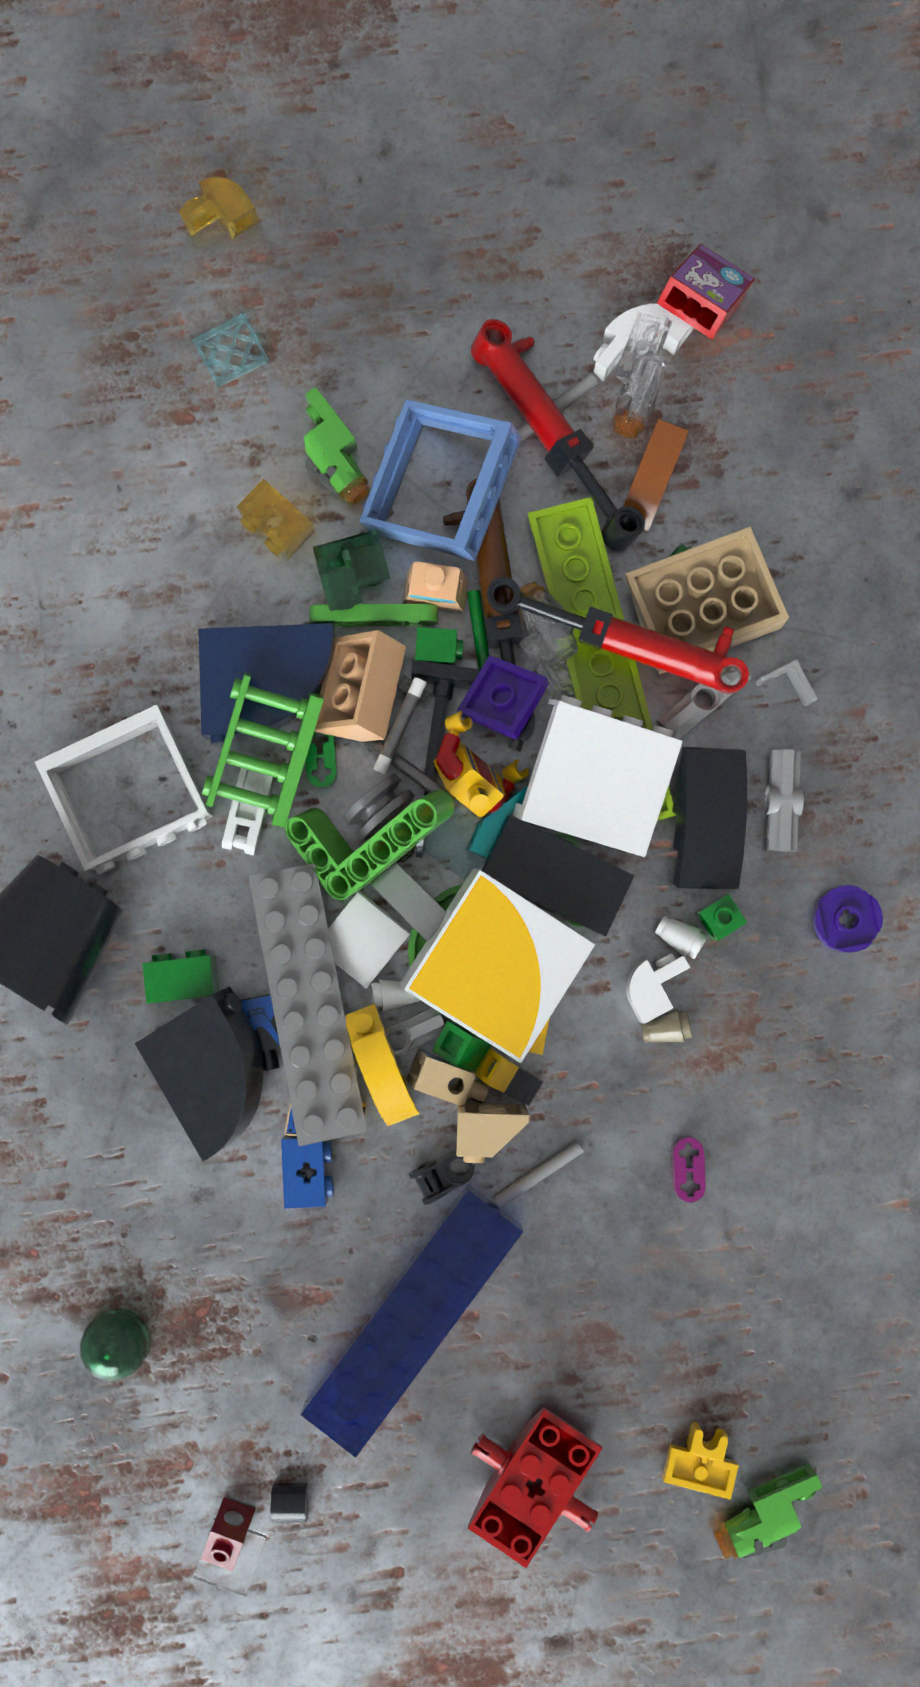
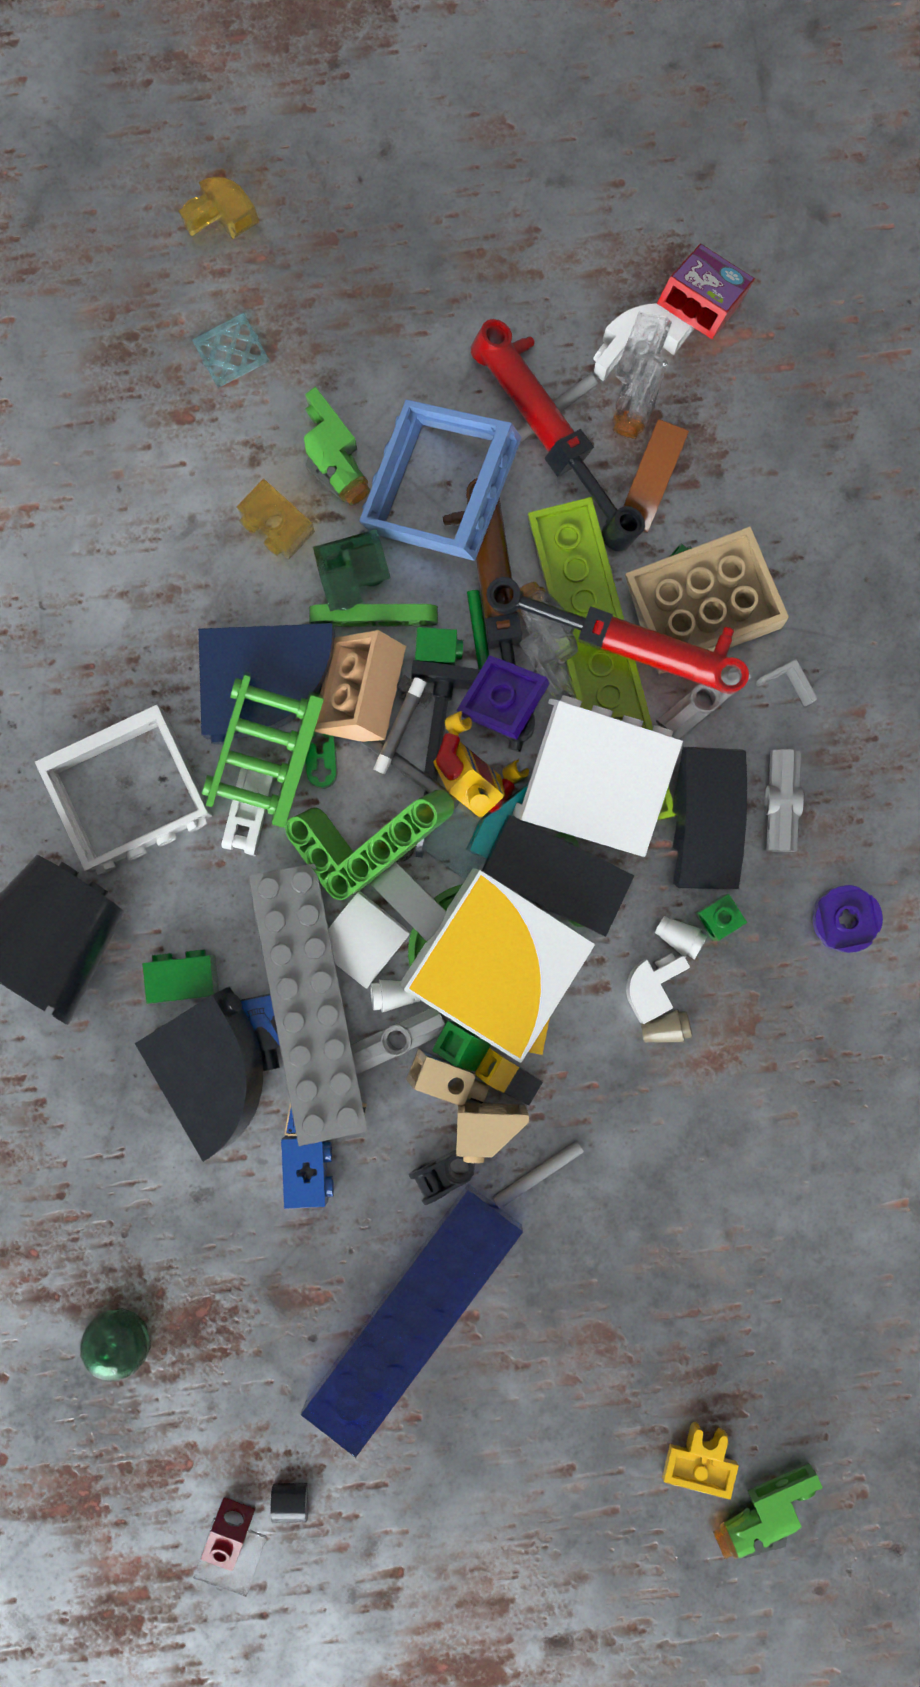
flat silver wheel [342,773,415,842] -> none
yellow arch [345,1004,419,1126] -> none
light nougat torso [402,562,469,614] -> none
red slope [468,1407,603,1568] -> none
magenta beam [672,1135,706,1203] -> none

